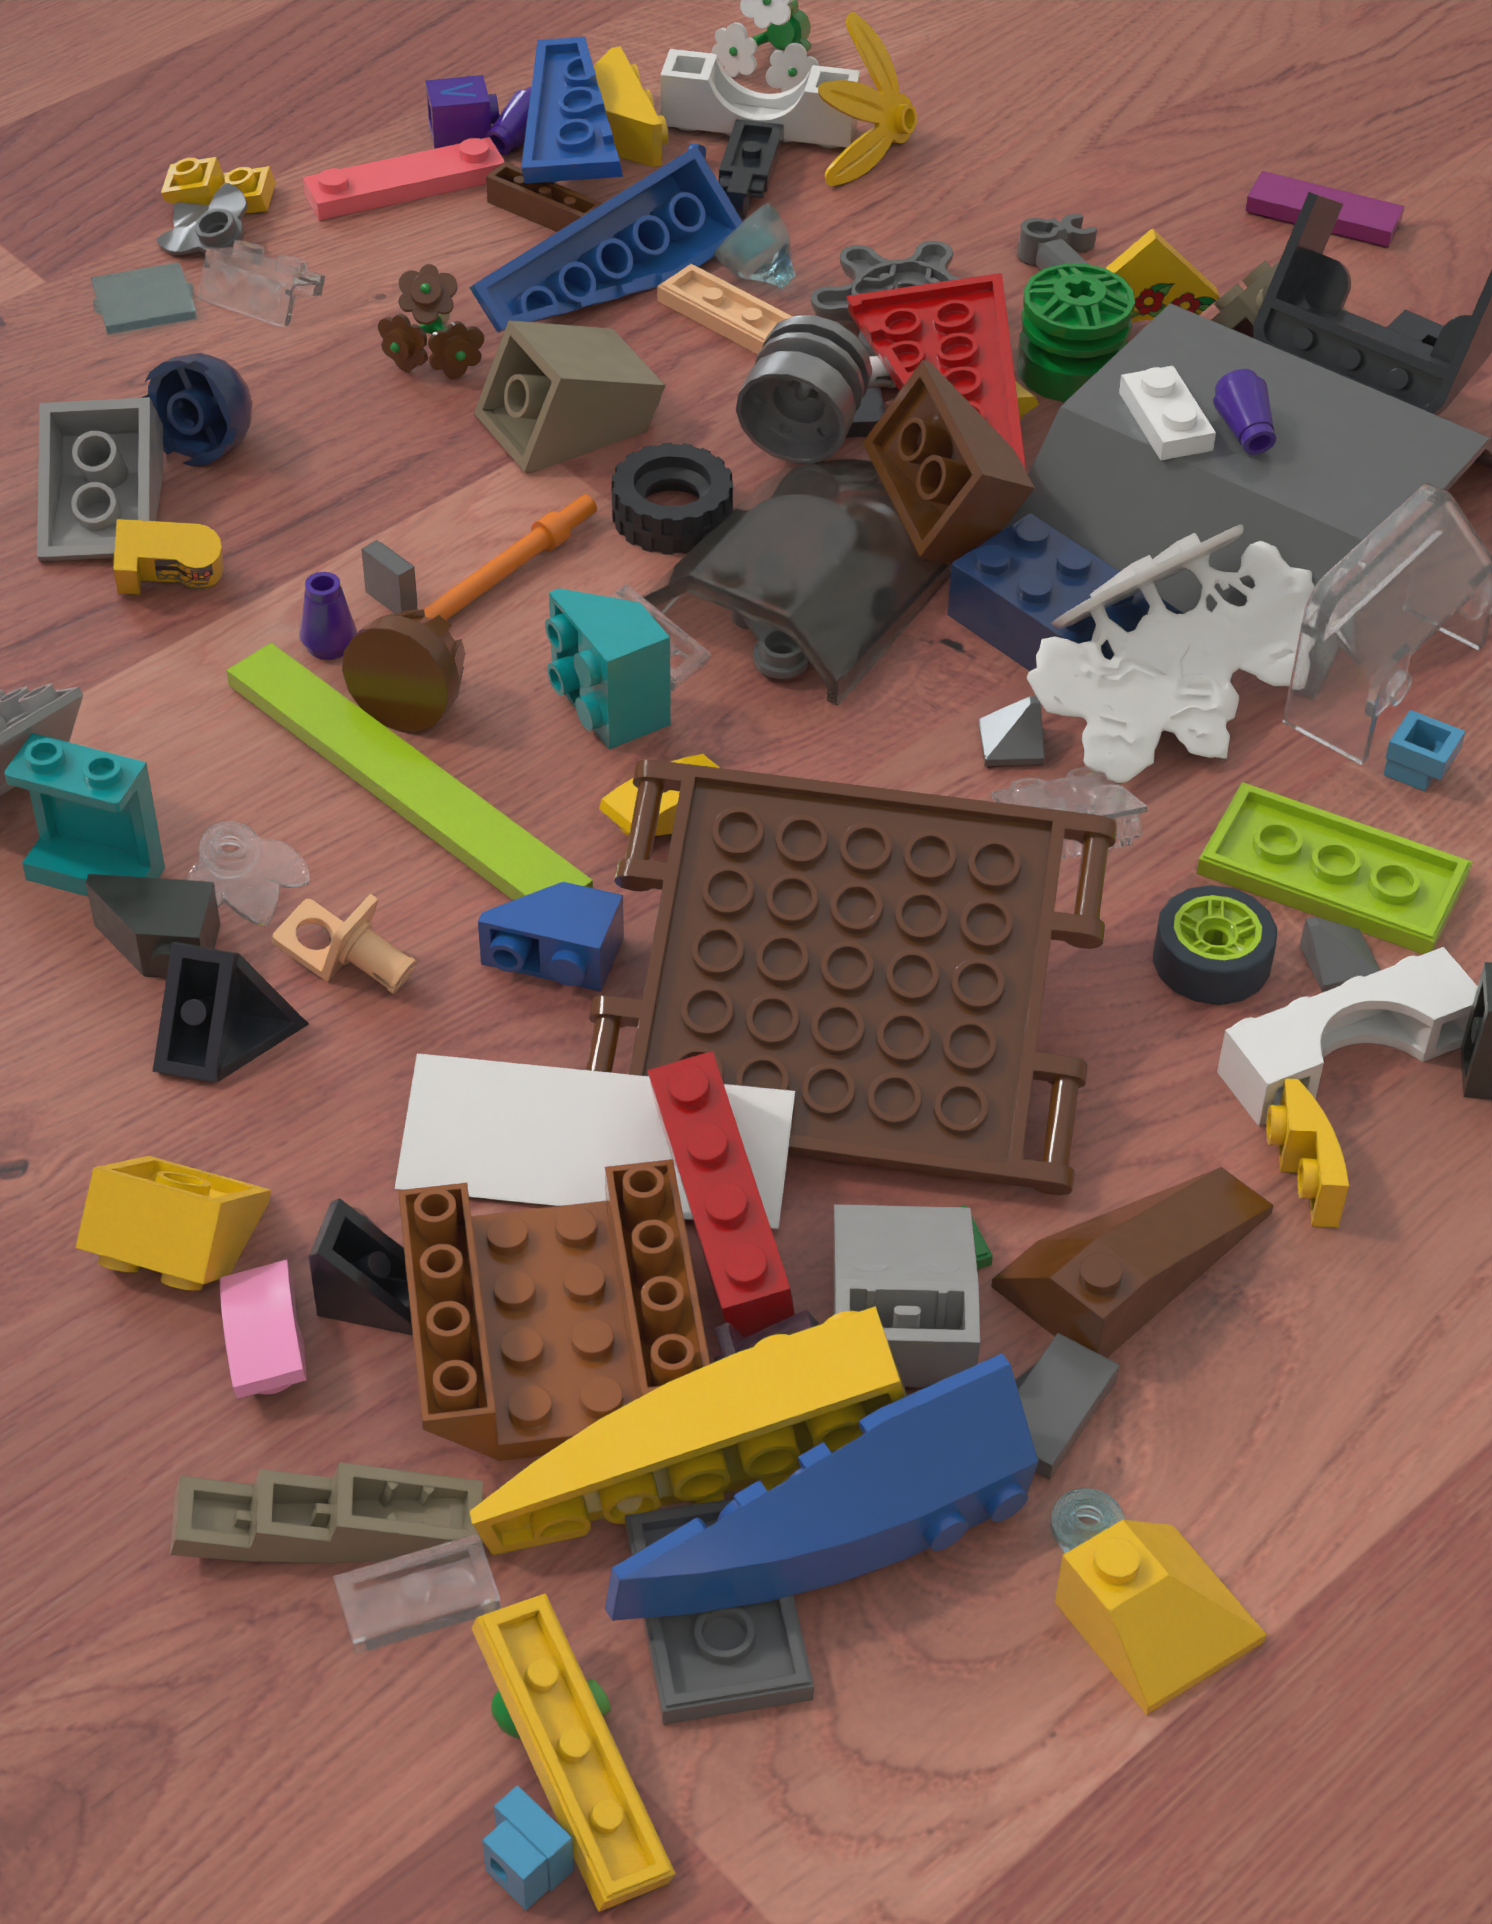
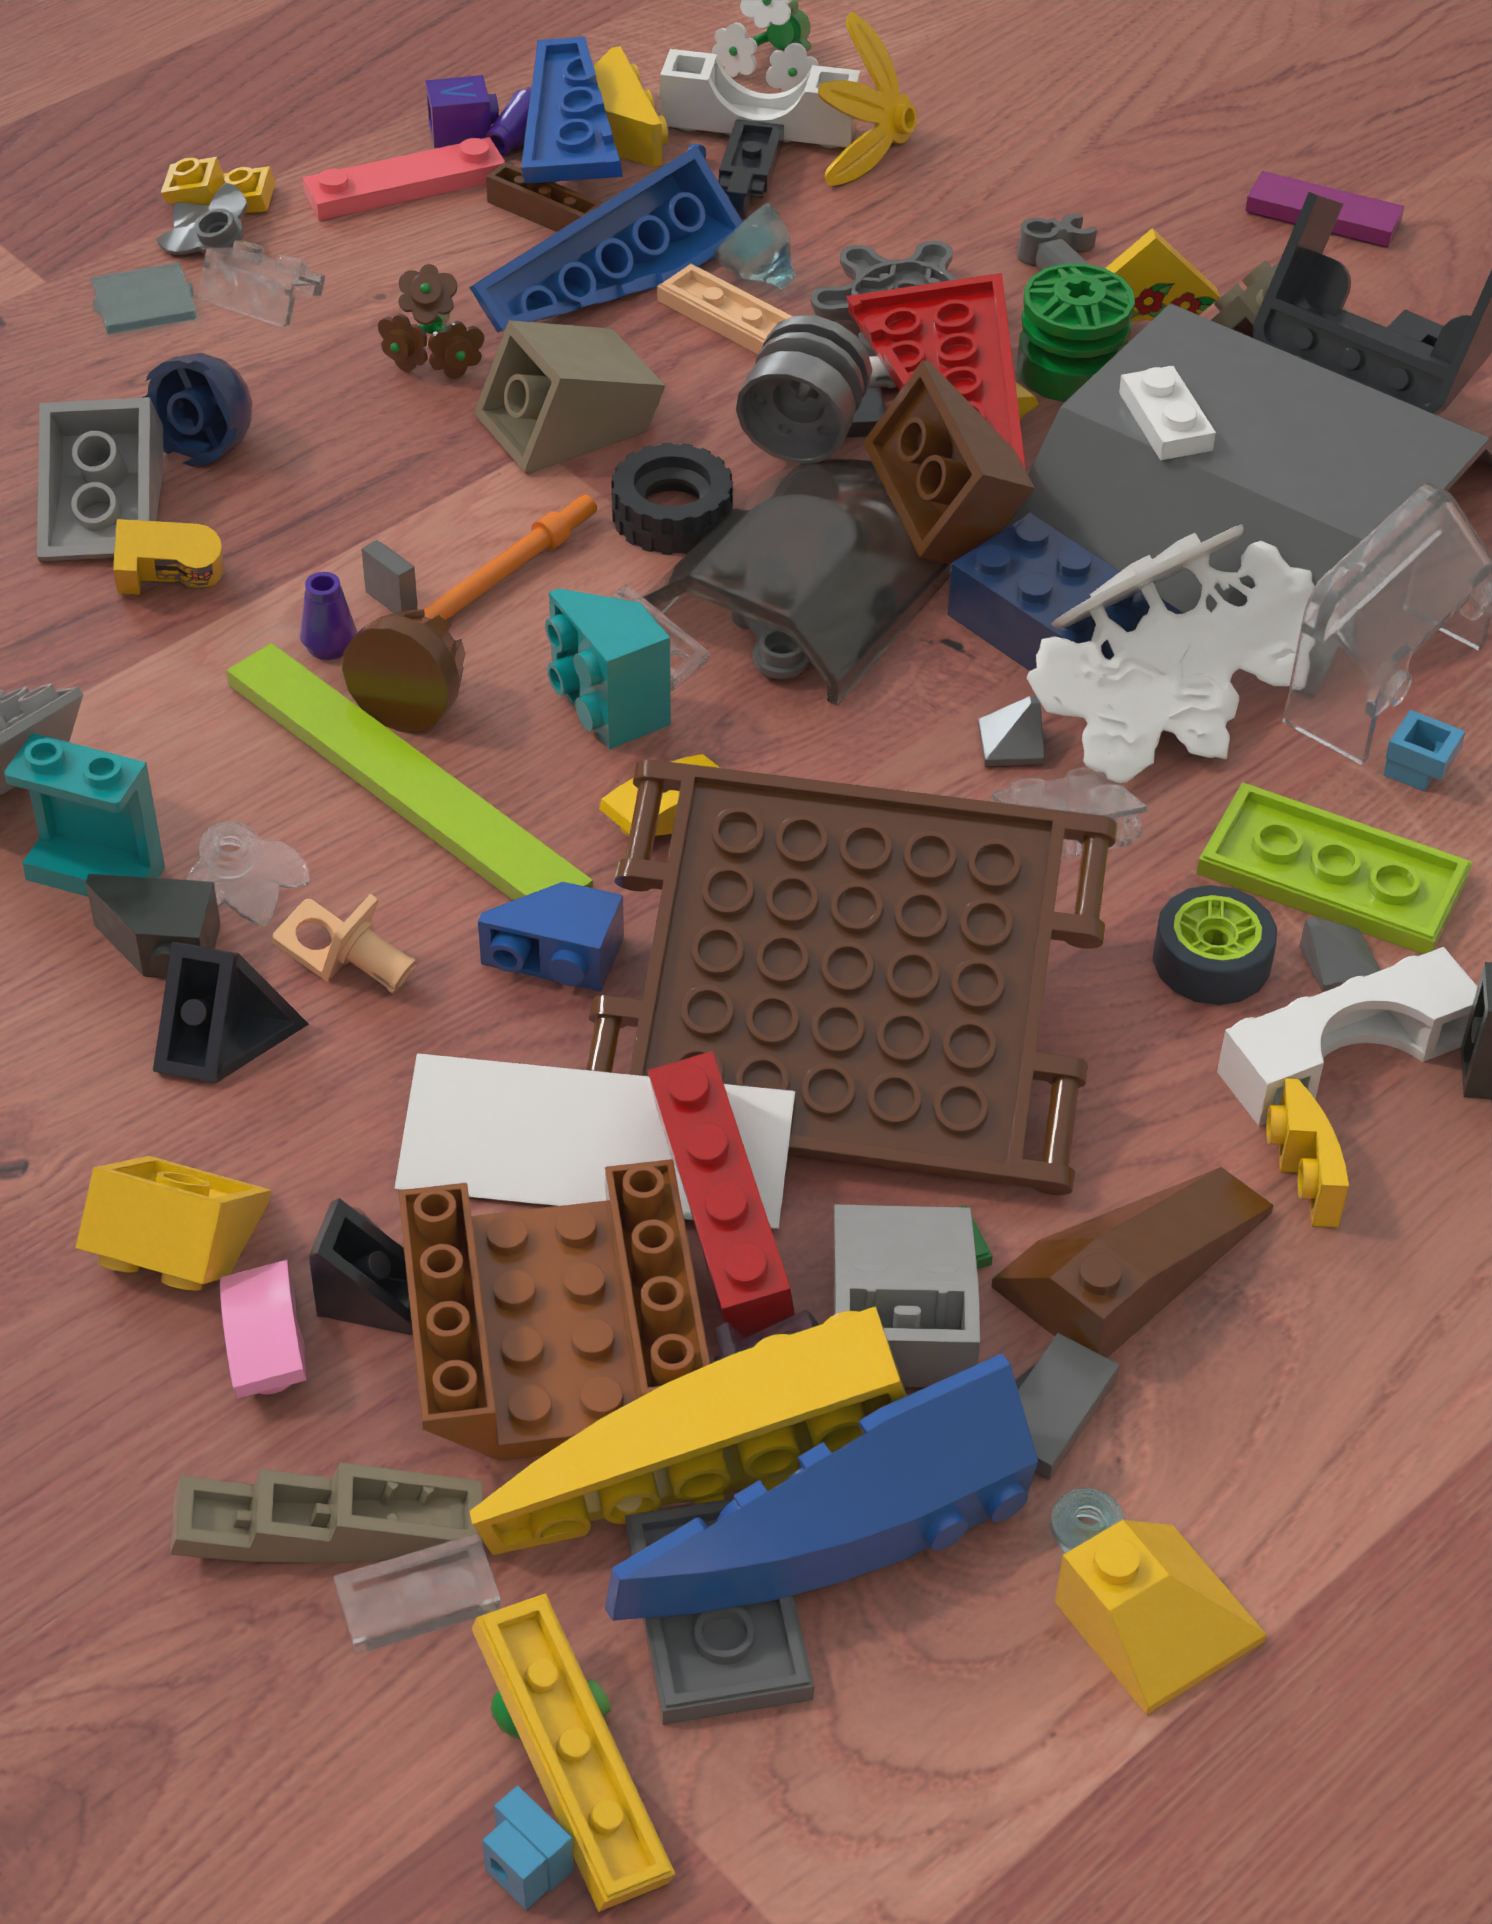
dark purple cone [1213,369,1276,455] -> none

